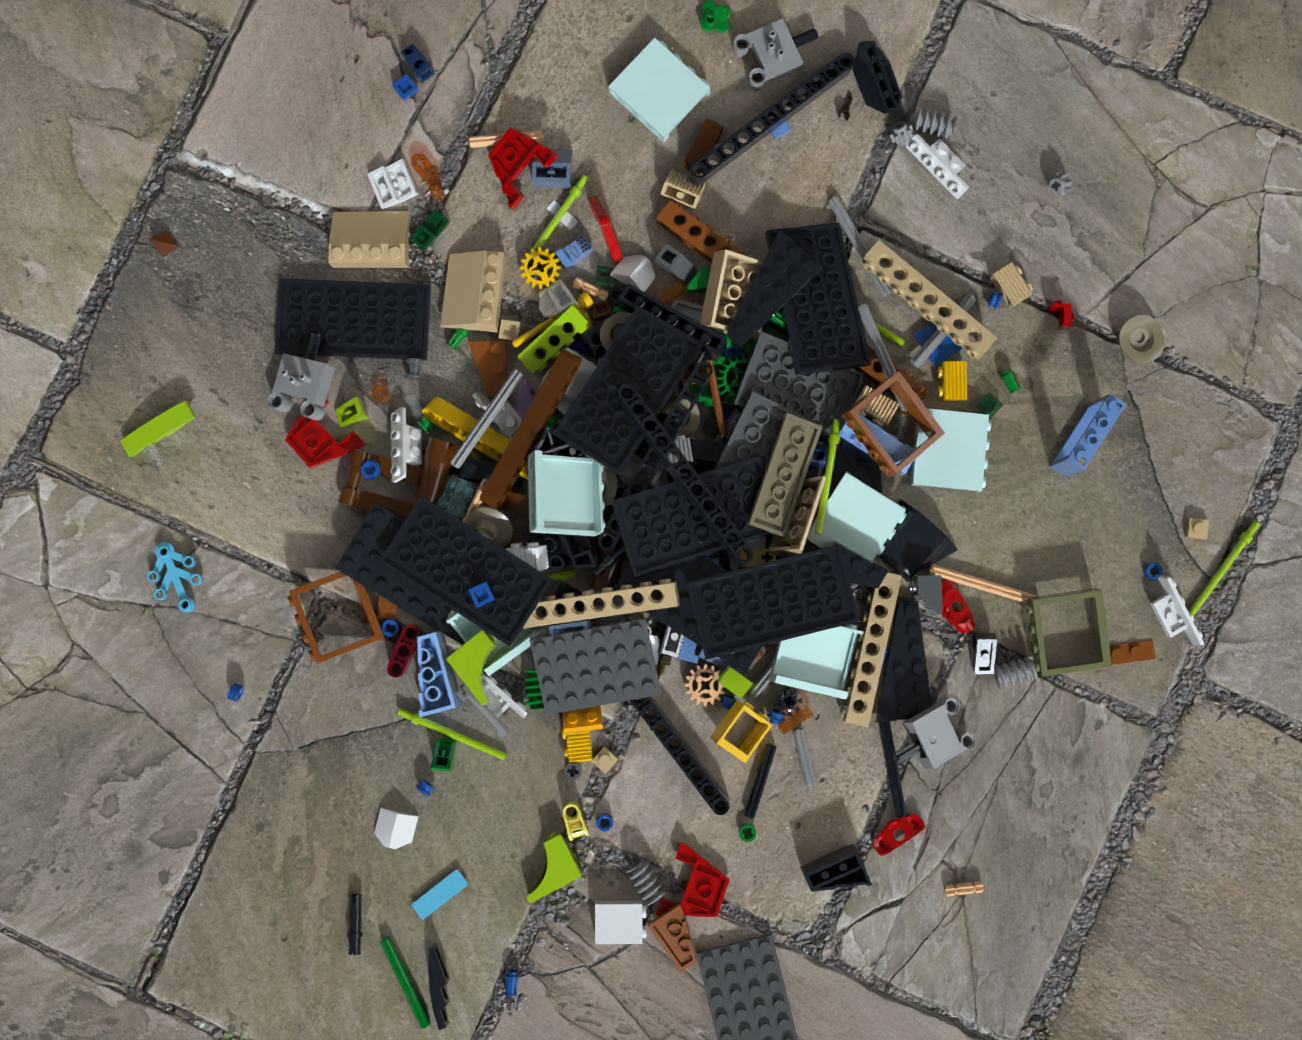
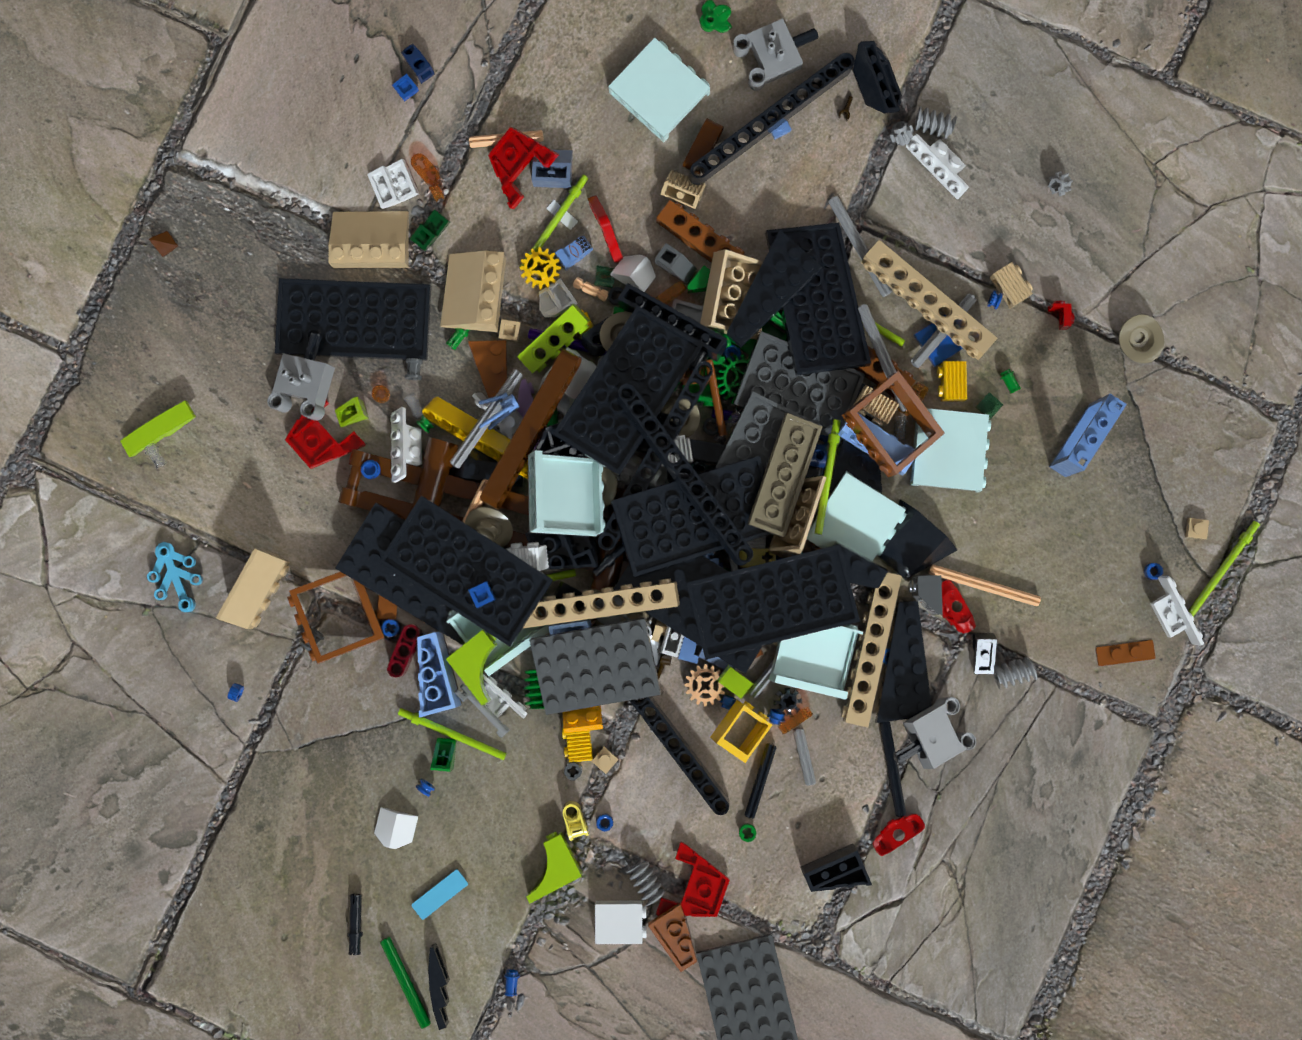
clear light blue bracket [438,475,479,521] -> none
yellow piece [512,292,594,347] -> none
reddish brown slope [592,302,612,322] -> none
light nougat axle [945,881,984,896] -> none
olive window [1026,588,1111,677] -> none
none -> tan slope [216,548,290,629]
none -> medium blue plant [478,393,520,430]
none -> tan plate [651,620,667,642]

